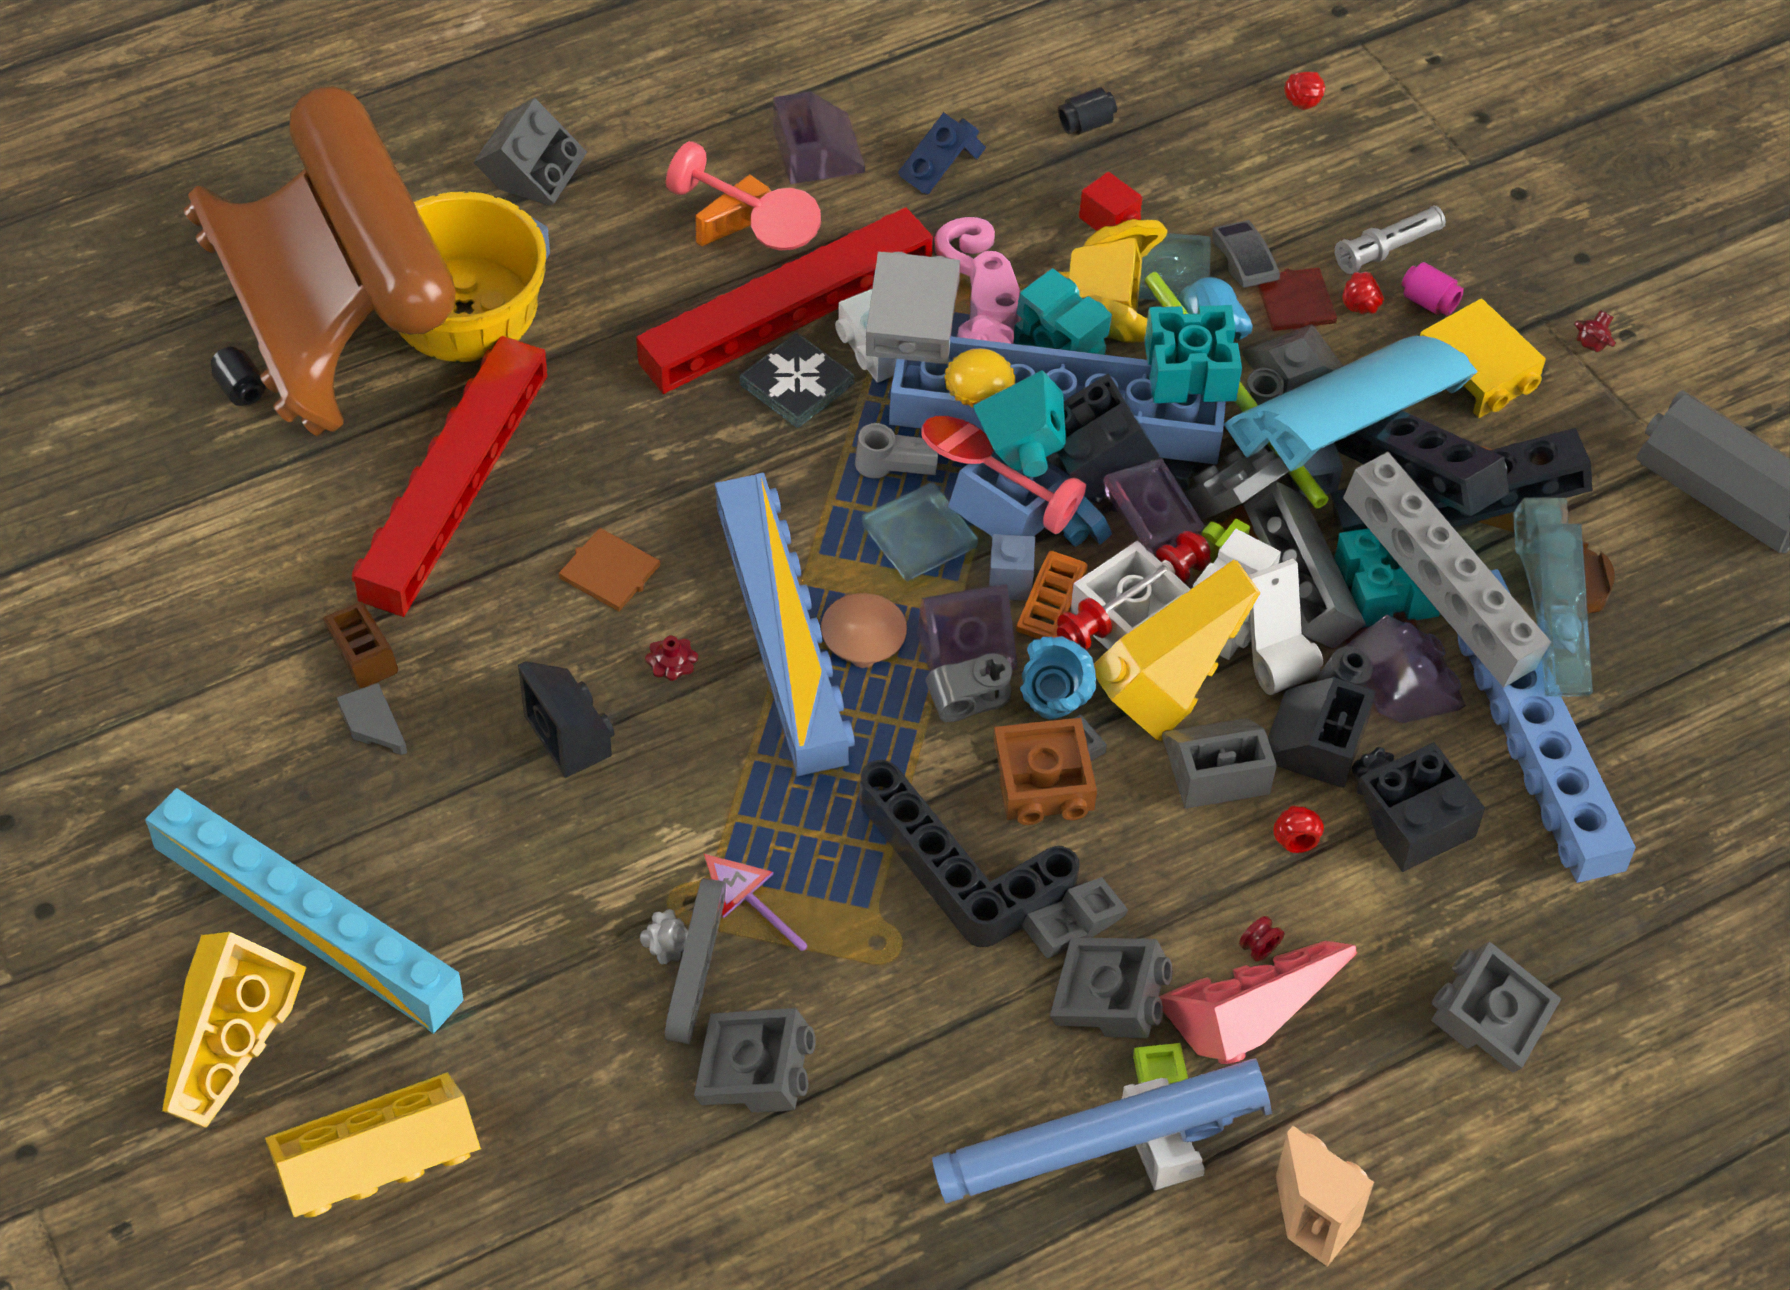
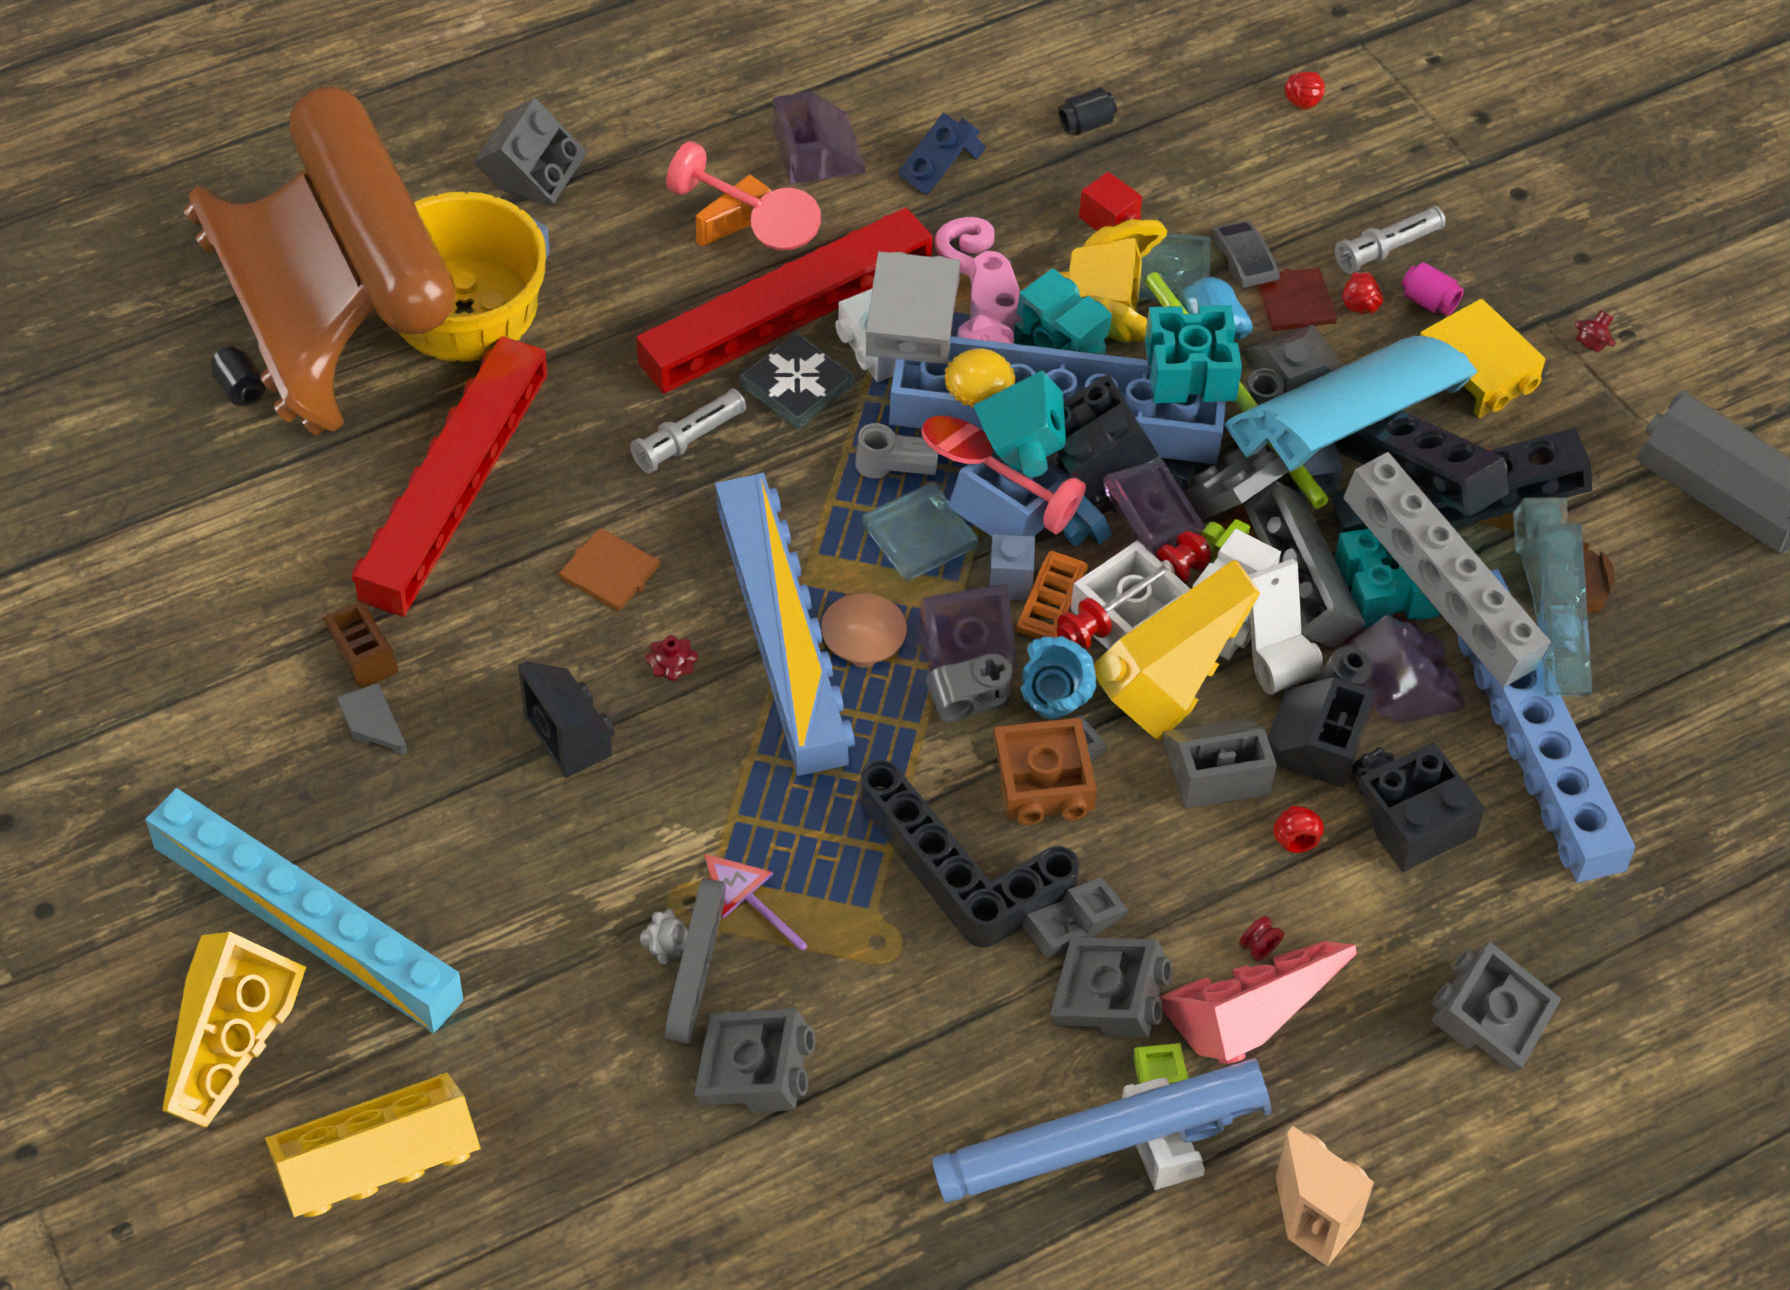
none -> light grey pin [630,388,746,474]

